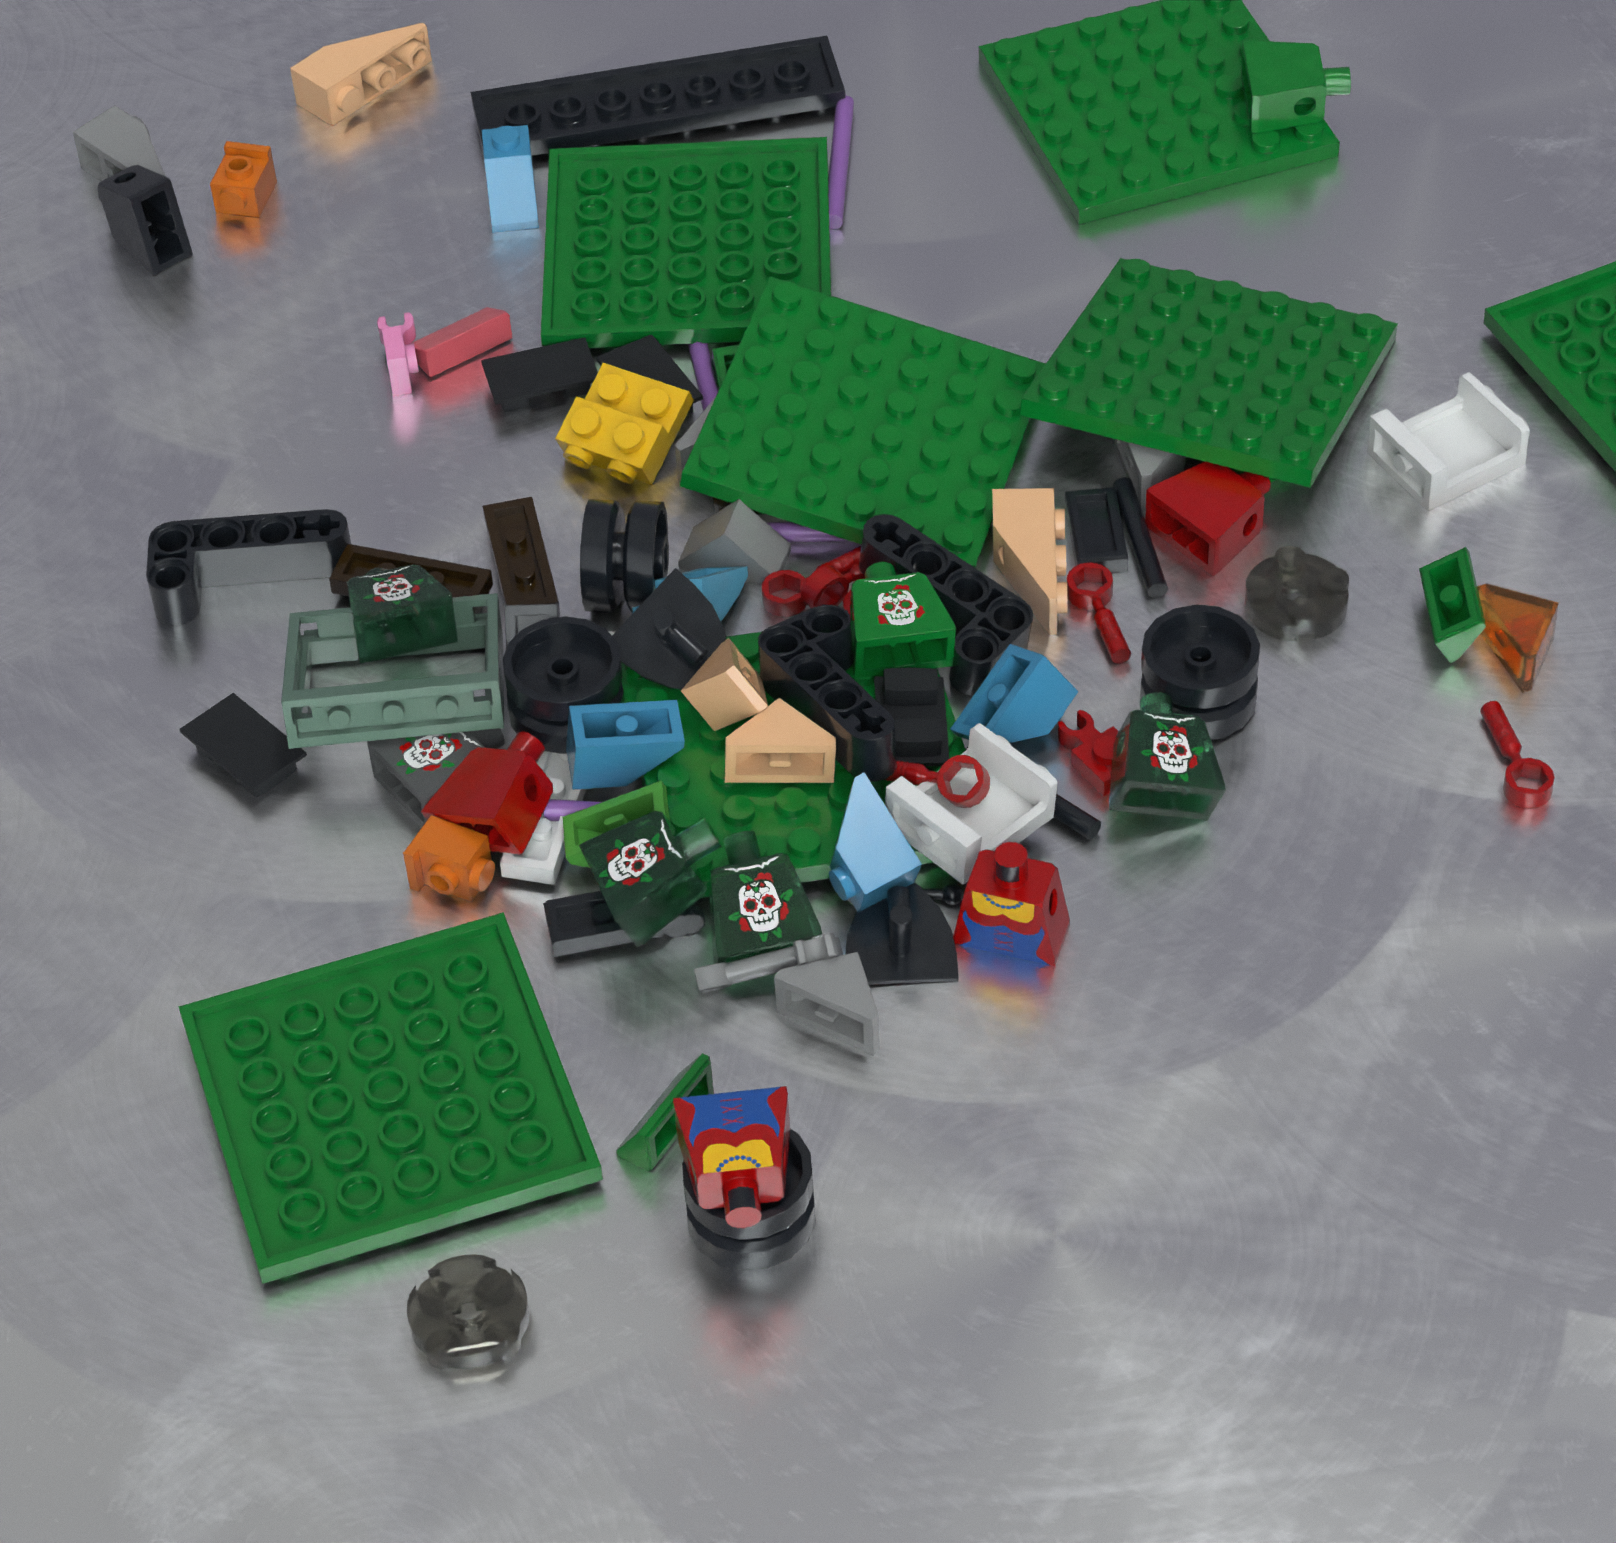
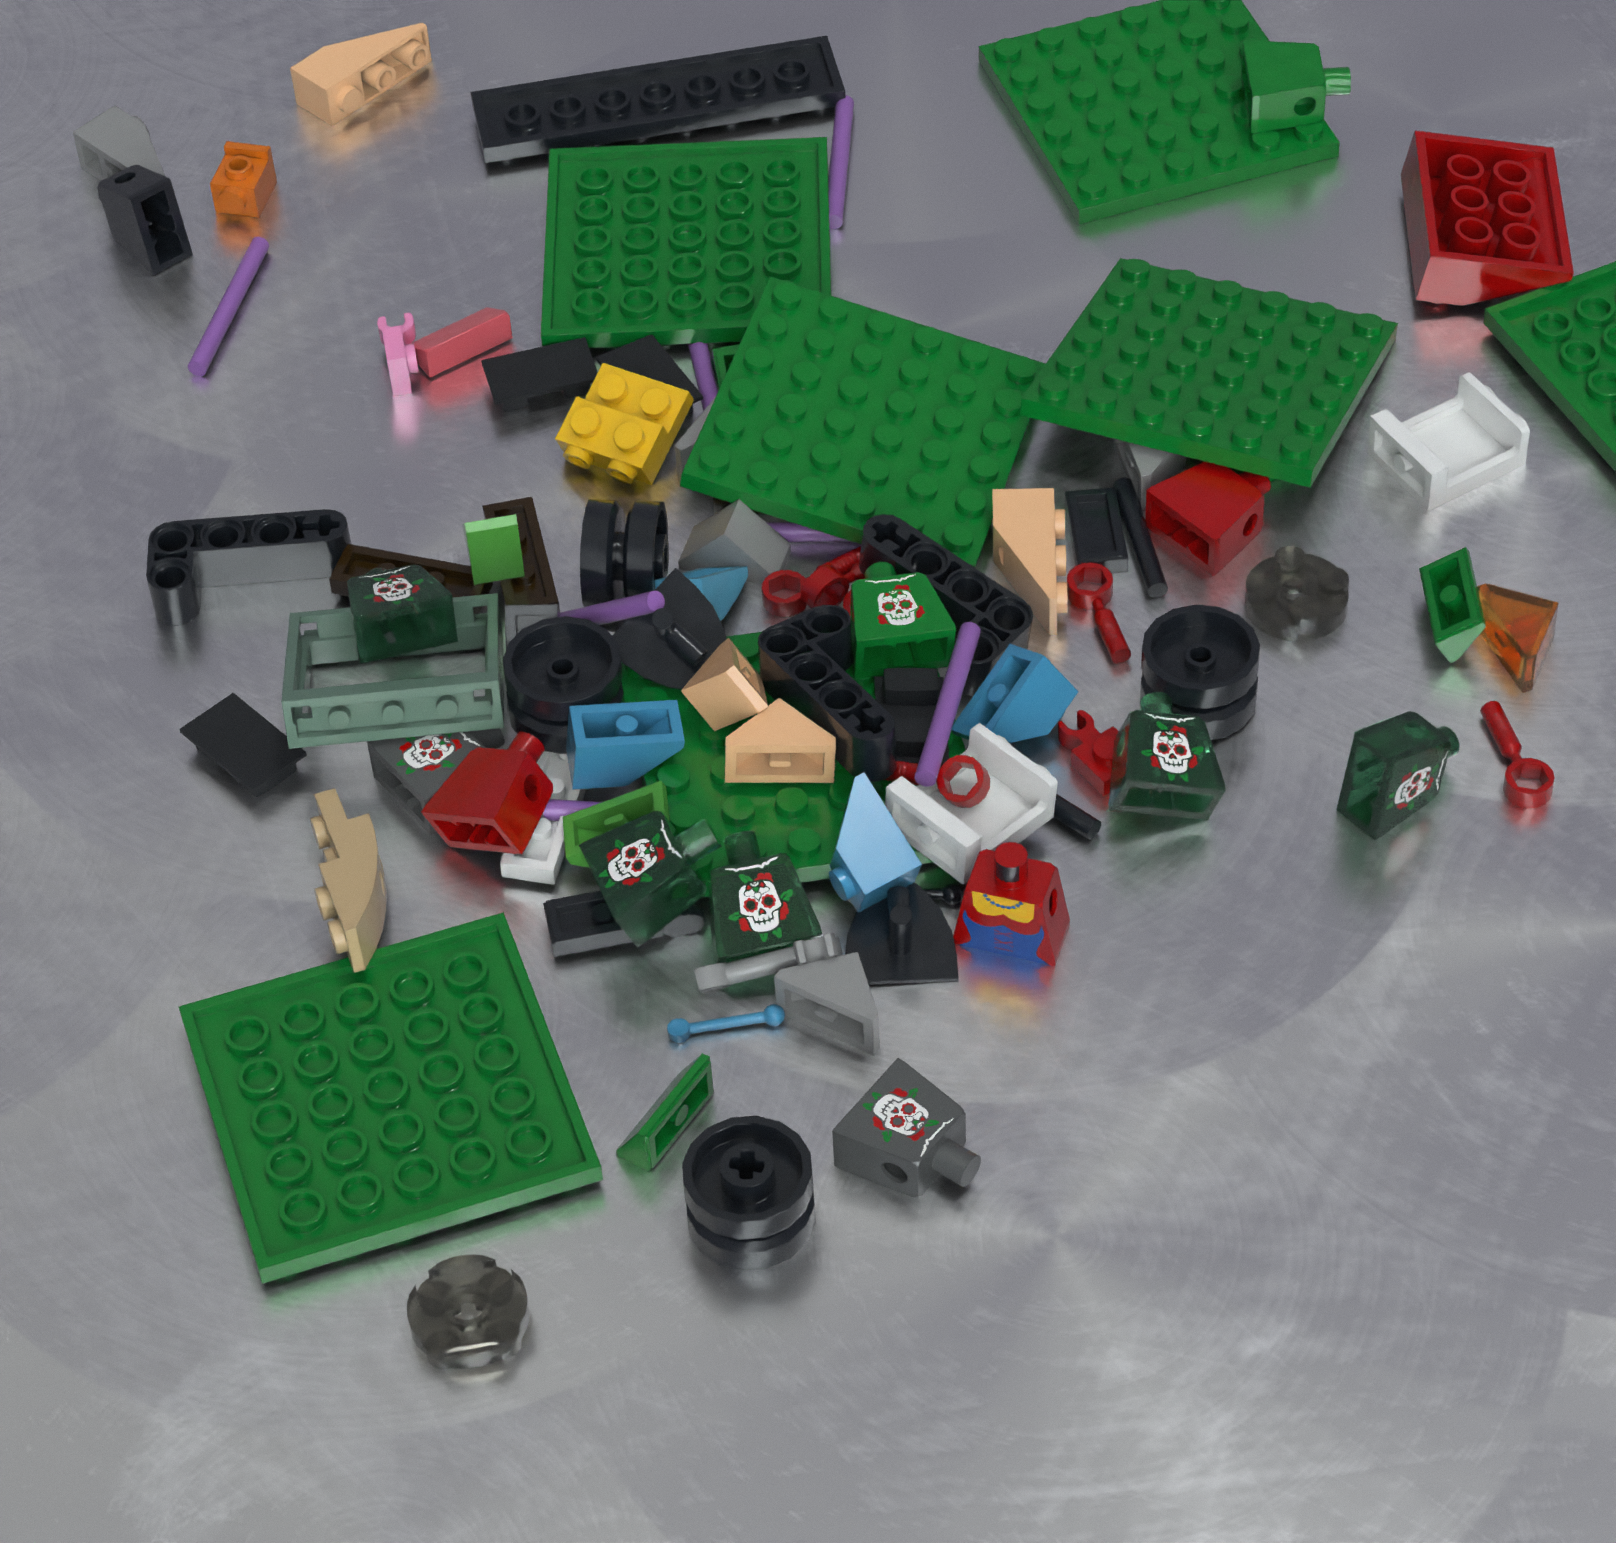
orange brick [403,815,495,902] -> none
slope [482,125,539,233] -> none
torso [673,1086,790,1228] -> none
none -> medium lavender bar [188,237,269,376]
none -> tan slope [310,788,387,973]
none -> bright green slope [462,514,525,585]
none -> medium lavender bar [560,591,665,625]
none -> dark azure hinge [667,1004,785,1043]
none -> dark grey torso [832,1058,981,1197]
none -> medium lavender bar [915,622,981,787]
none -> clear green torso [1336,711,1460,840]
none -> red slope [1401,130,1574,306]

